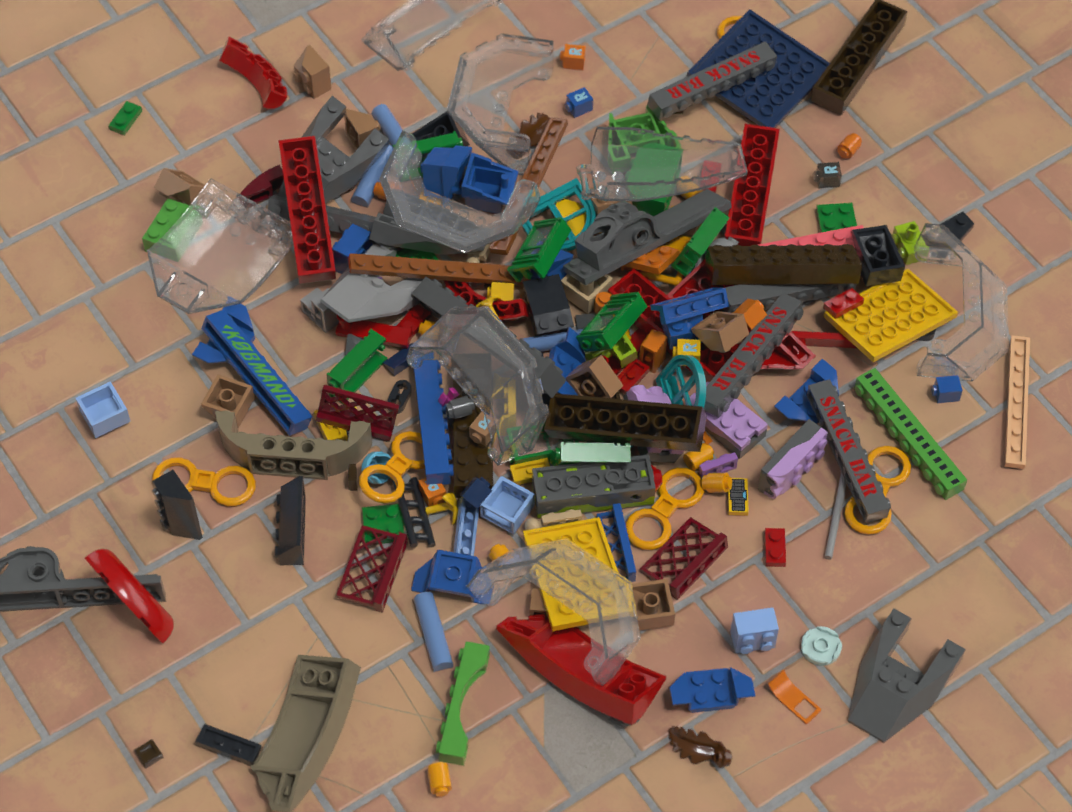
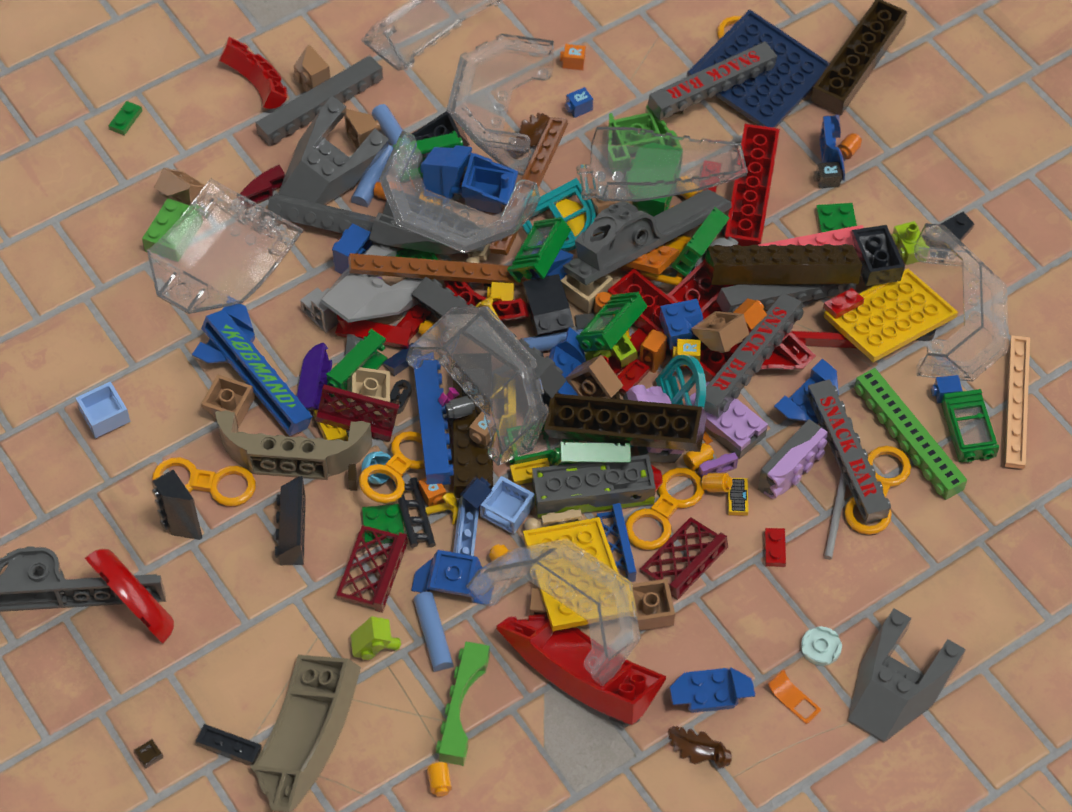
red brick [278,136,336,284] -> none
blue fence [650,287,729,324] -> none
light blue brick [730,607,779,654] -> none
none -> dark grey brick [255,55,383,146]
none -> dark purple brick [297,342,332,410]
none -> tan brick [347,367,390,415]
none -> lime brick [351,616,401,660]
none -> blue piece [819,114,845,181]
none -> green door [941,389,999,462]

